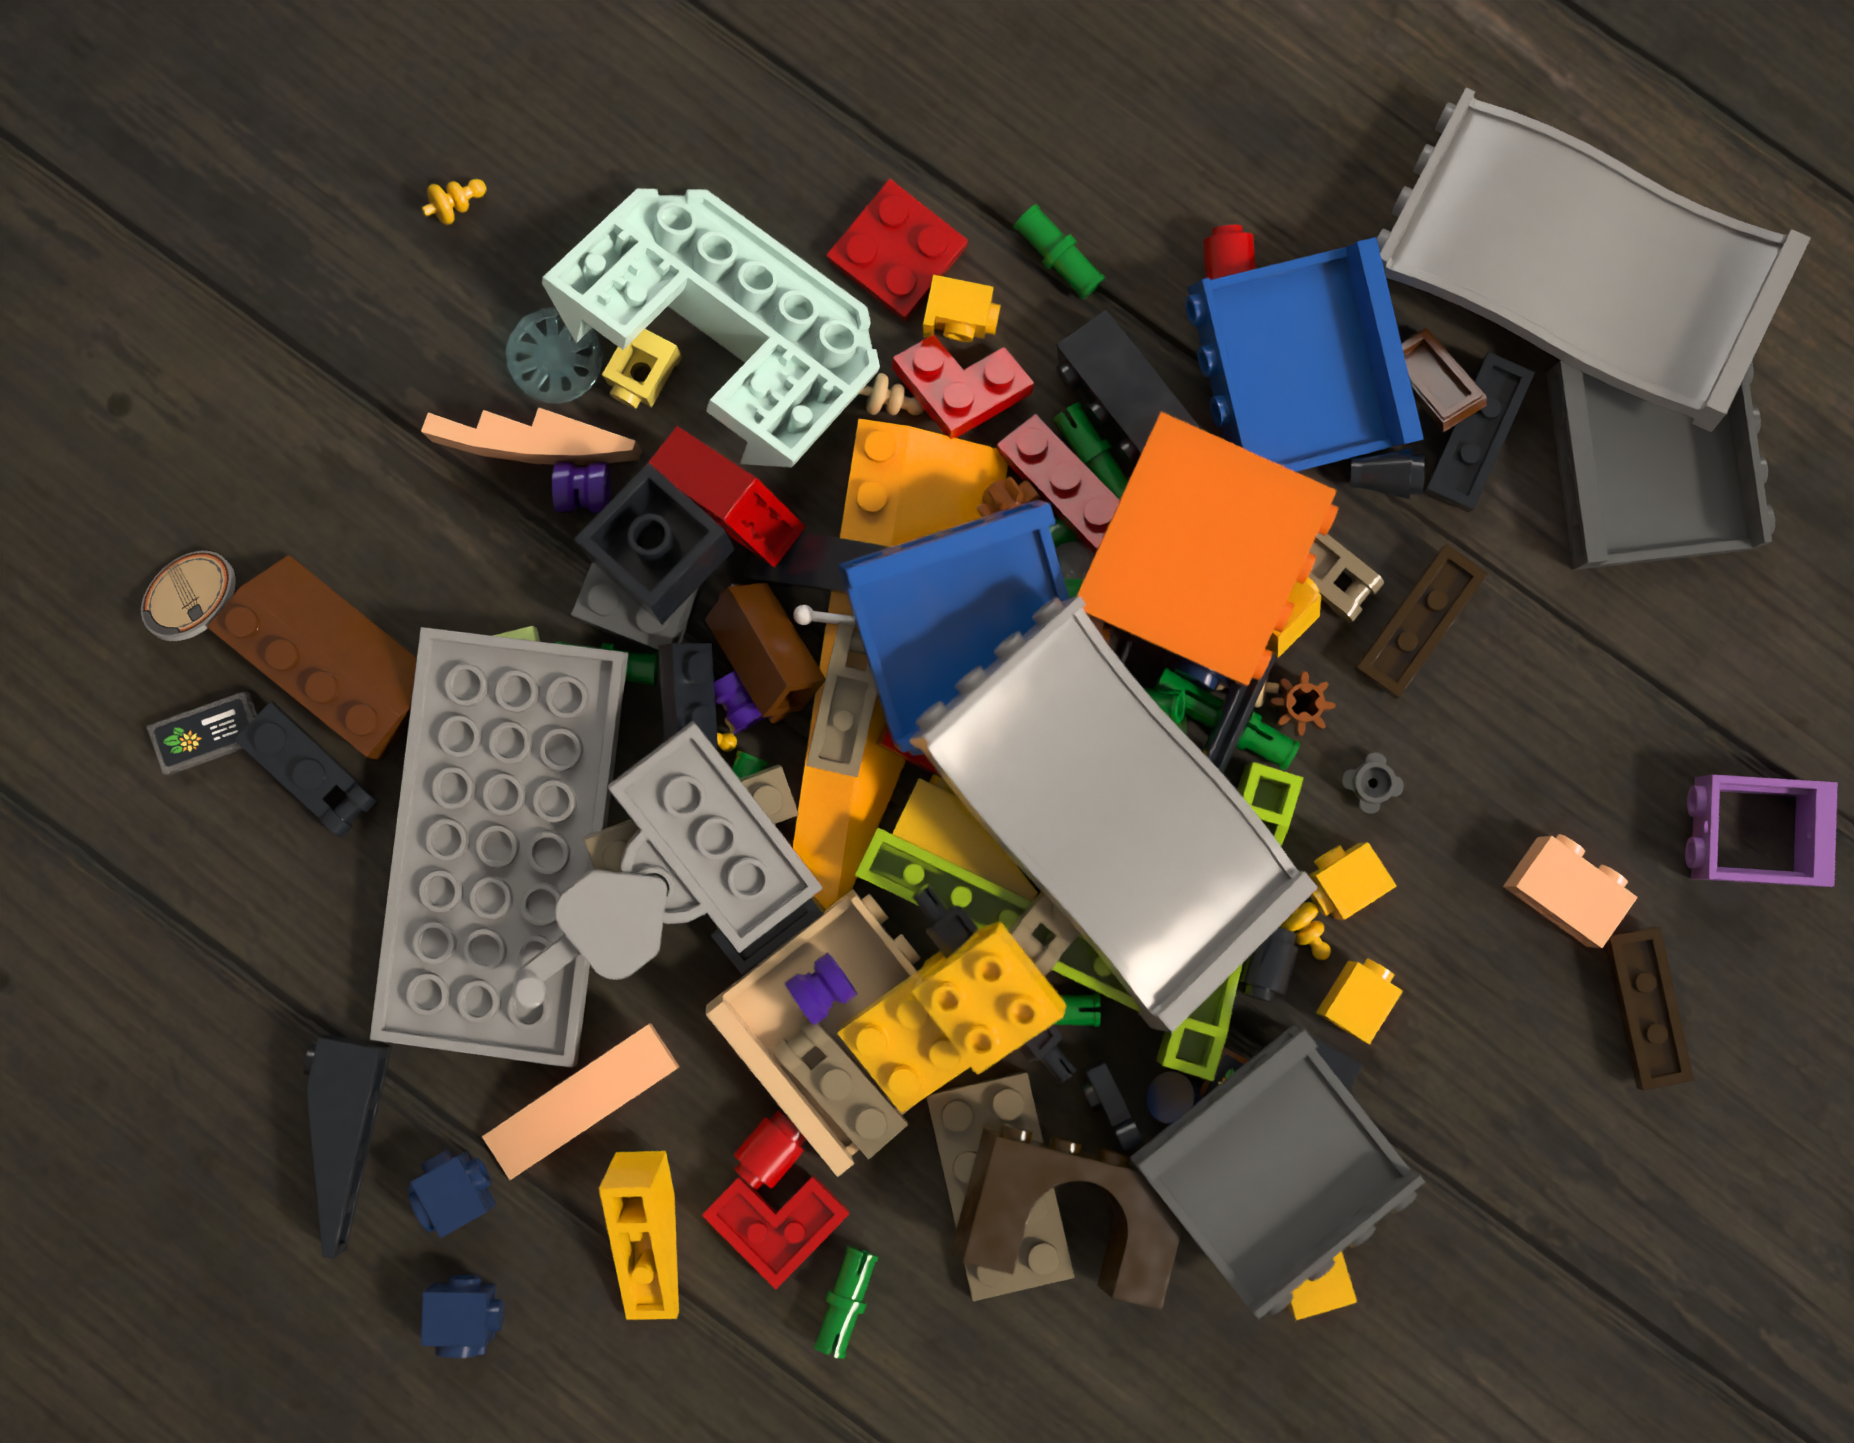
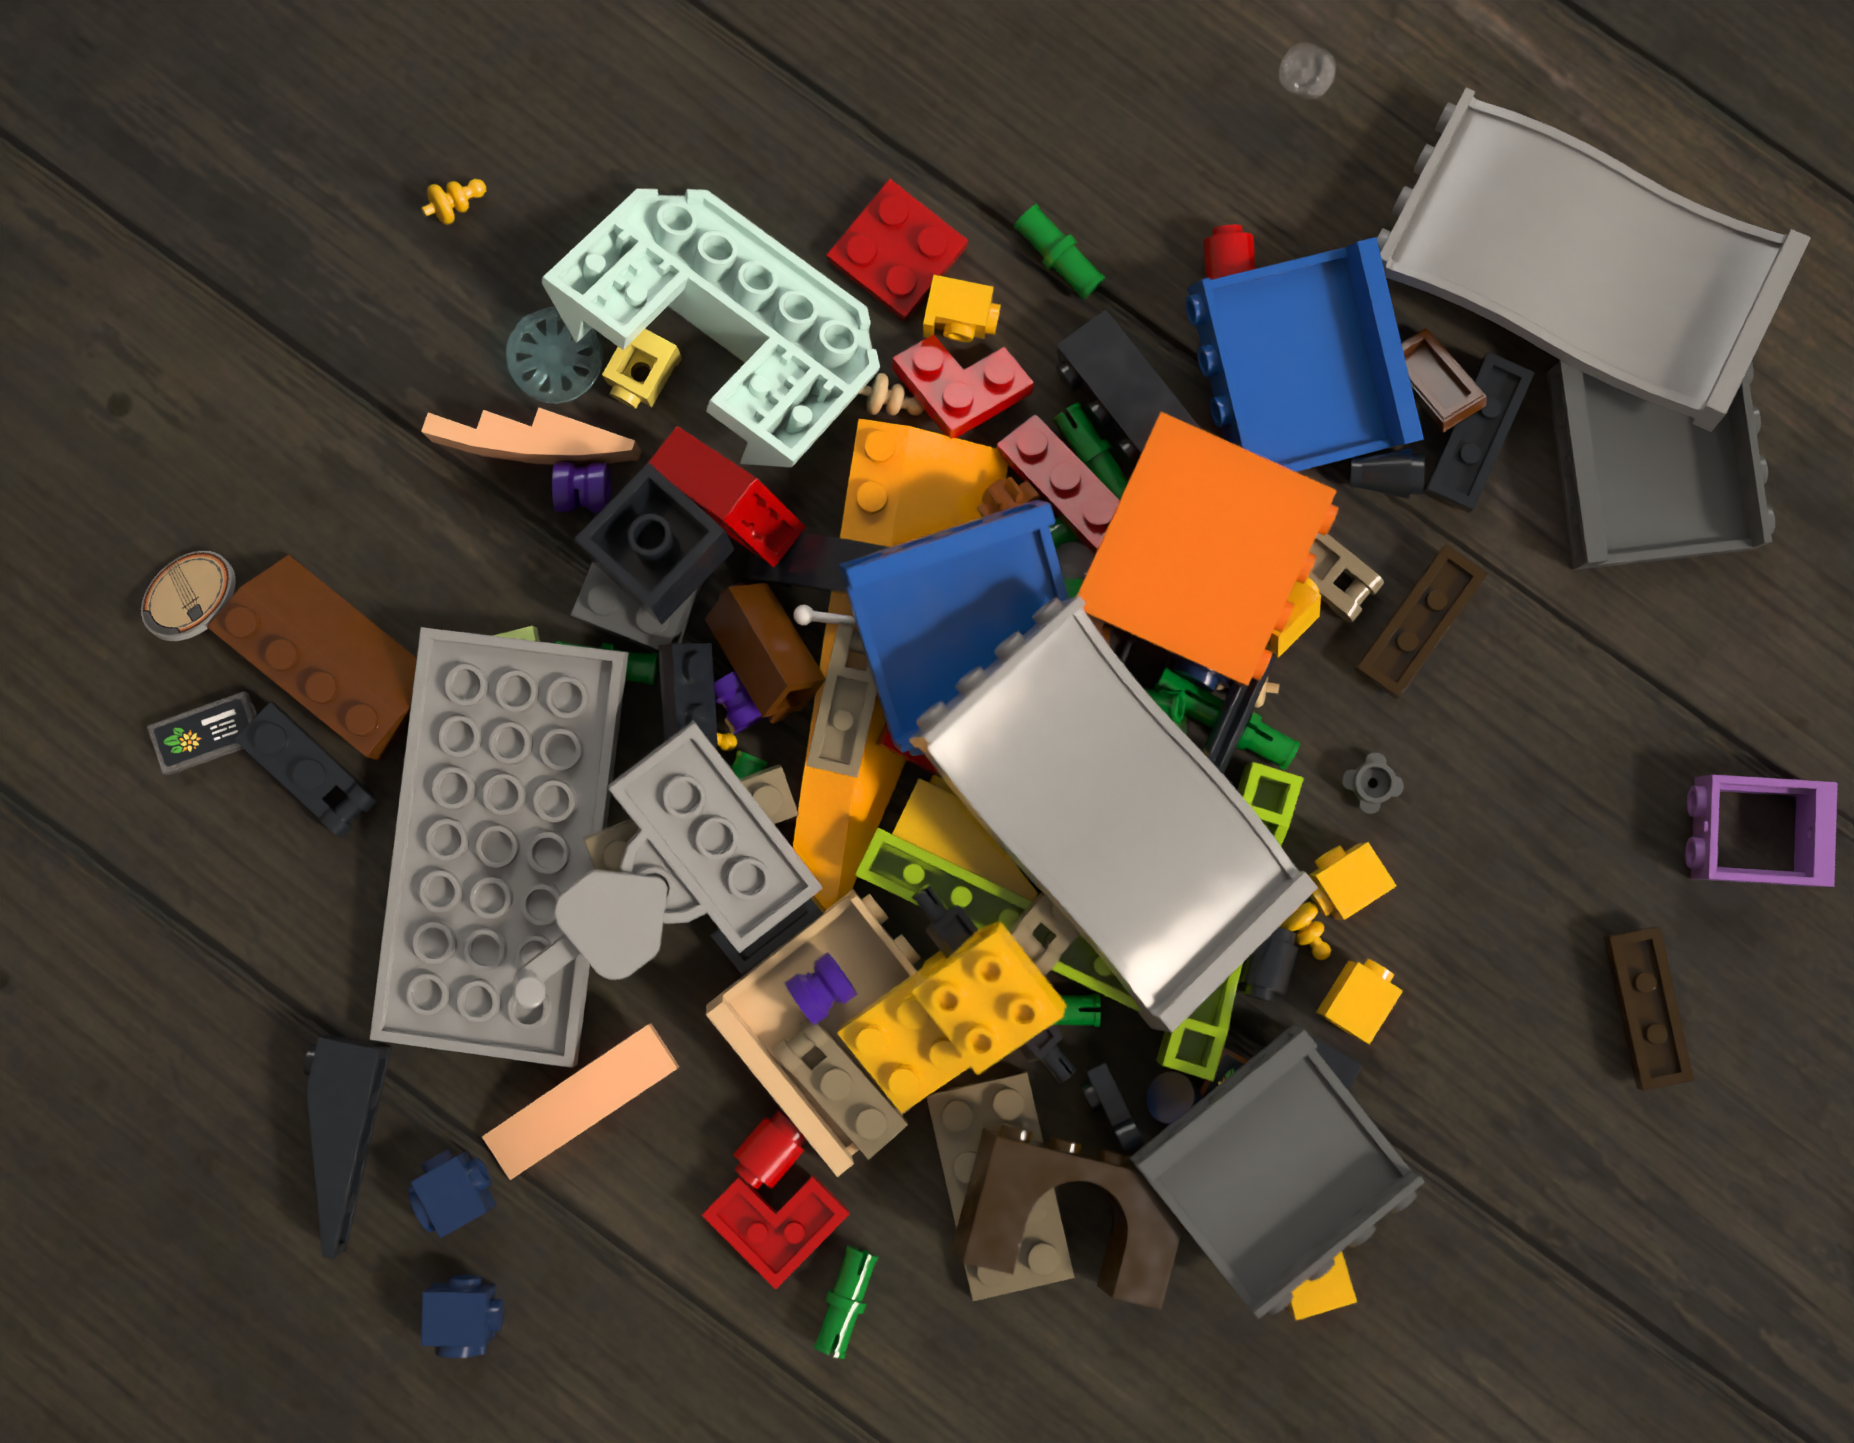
yellow slope [599,1151,679,1320] -> none
dark orange gear [1268,671,1336,737] -> none
light nougat brick [1503,834,1638,948] -> none
none -> clear wheel [1279,42,1336,99]

